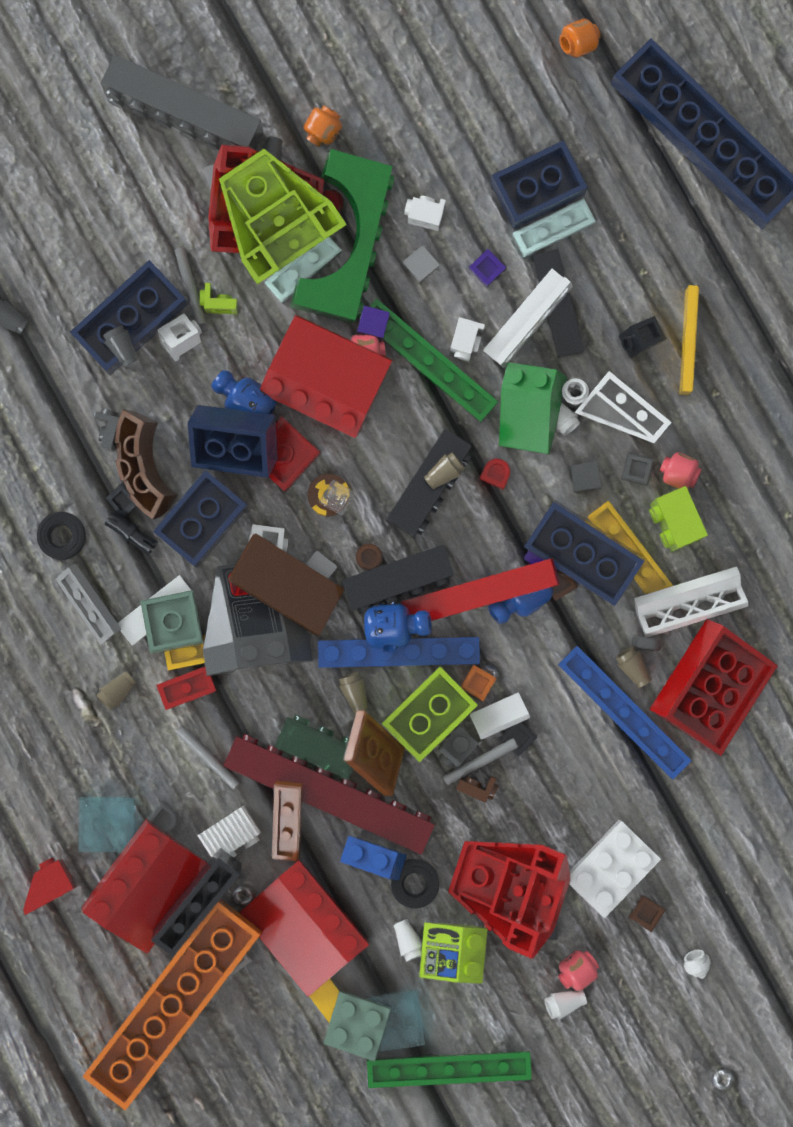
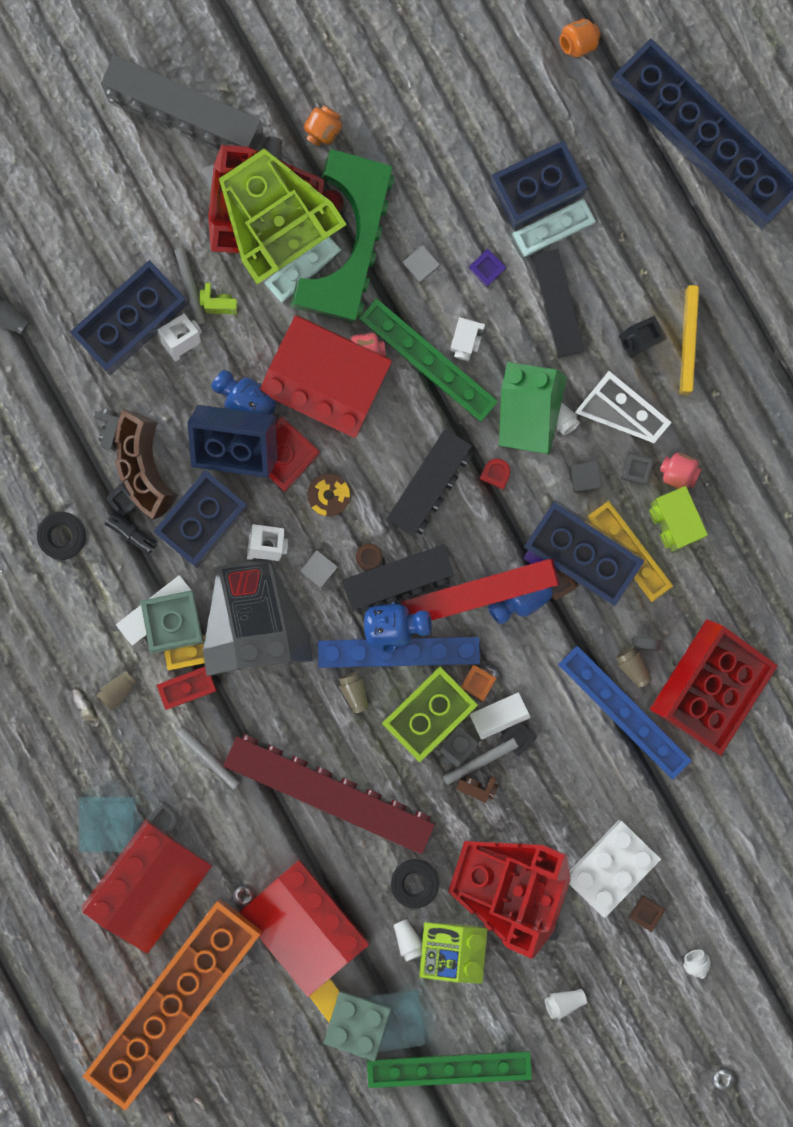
red slope [23,857,77,915] -> none
light grey plate [55,563,121,645] -> none
dark grey cone [103,325,138,367] -> none
black brick [151,848,242,956] -> none
white brick [198,805,262,857] -> none
reddish brown tile [227,533,344,636] -> none
tile [272,781,303,862] -> none
clear green wedge [274,714,353,780] -> none
clear tile [319,479,356,516] -> none
blue brick [340,836,407,880] -> none
dark orange tile [344,711,405,796] -> none
dark purple tile [357,306,390,340] -> none
white brick [404,196,446,231] -> none
dark tan cone [424,452,465,490] -> none
white fence [483,269,573,368] -> none
coral head [558,950,599,991] -> none
white cone [562,378,589,408] -> none
white fence [634,566,748,638] -> none

